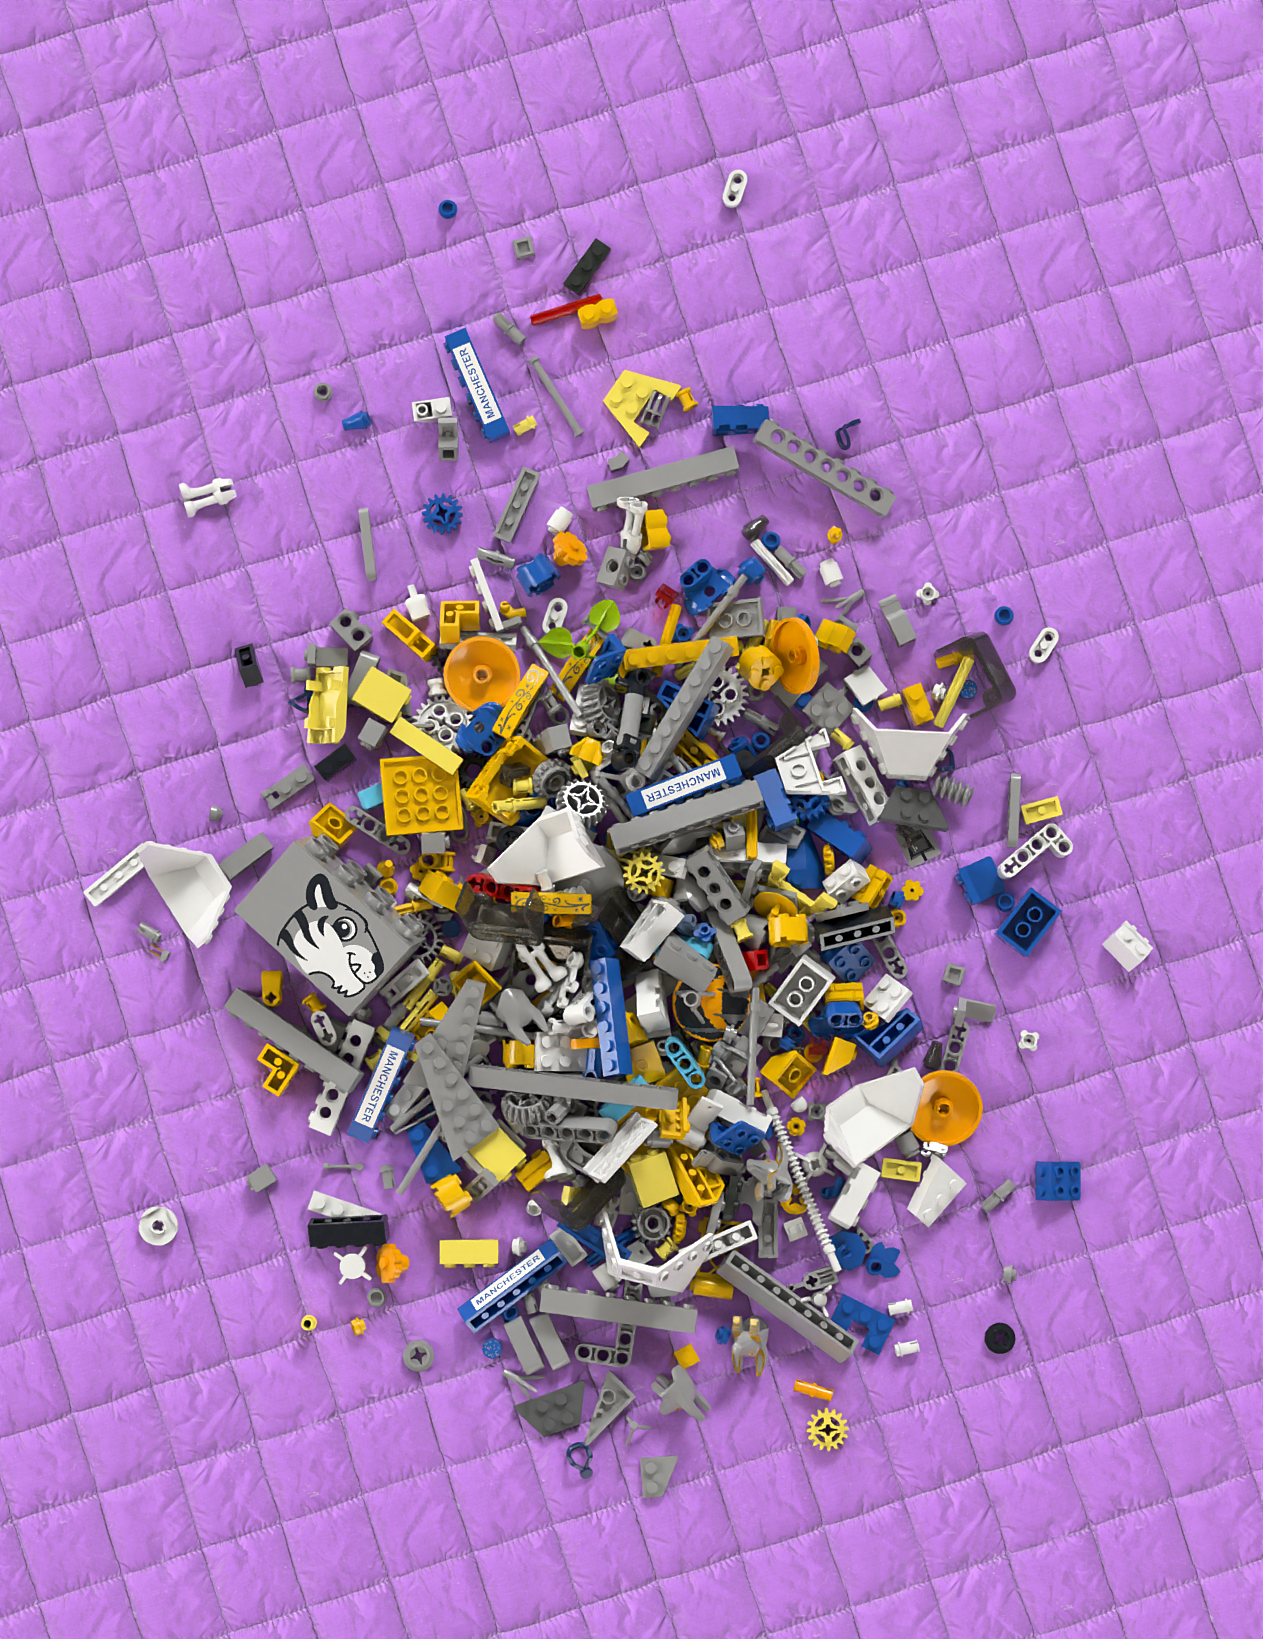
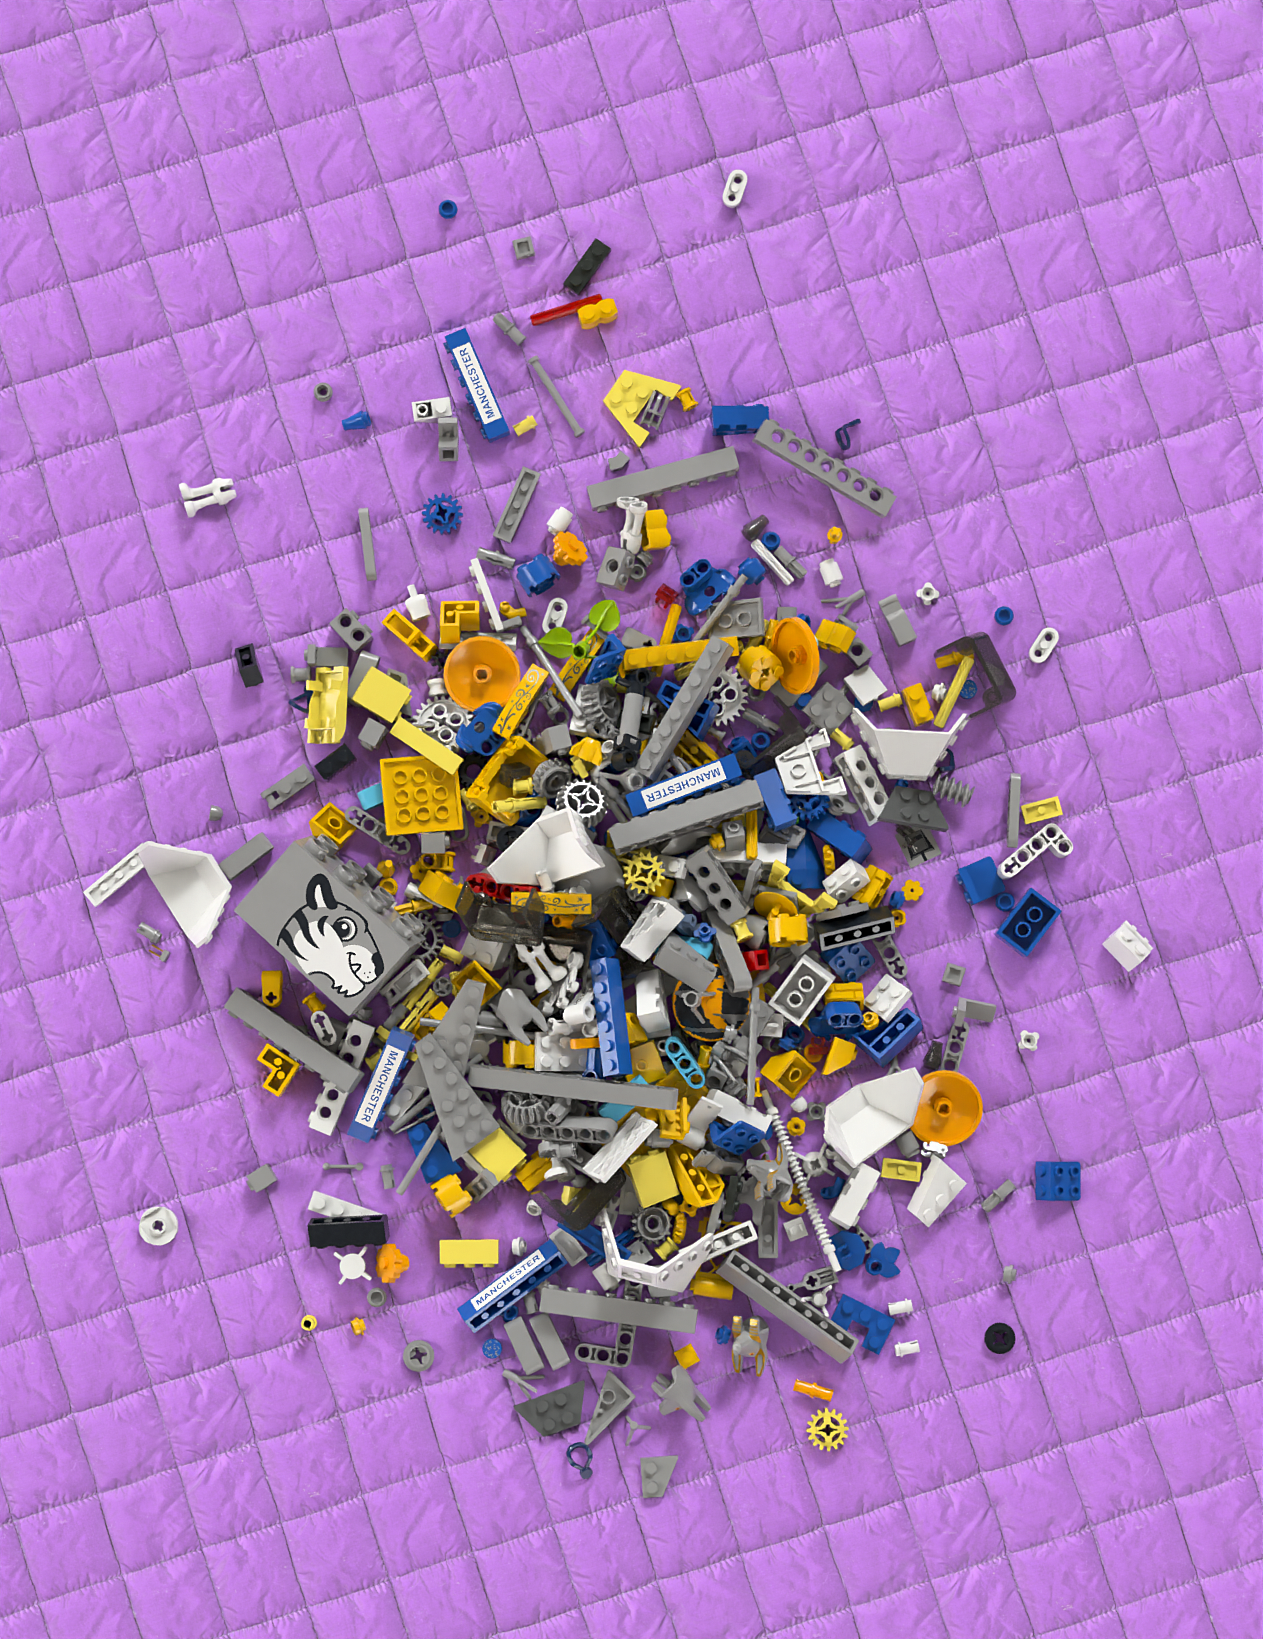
none -> light grey connector [538,1141,578,1161]

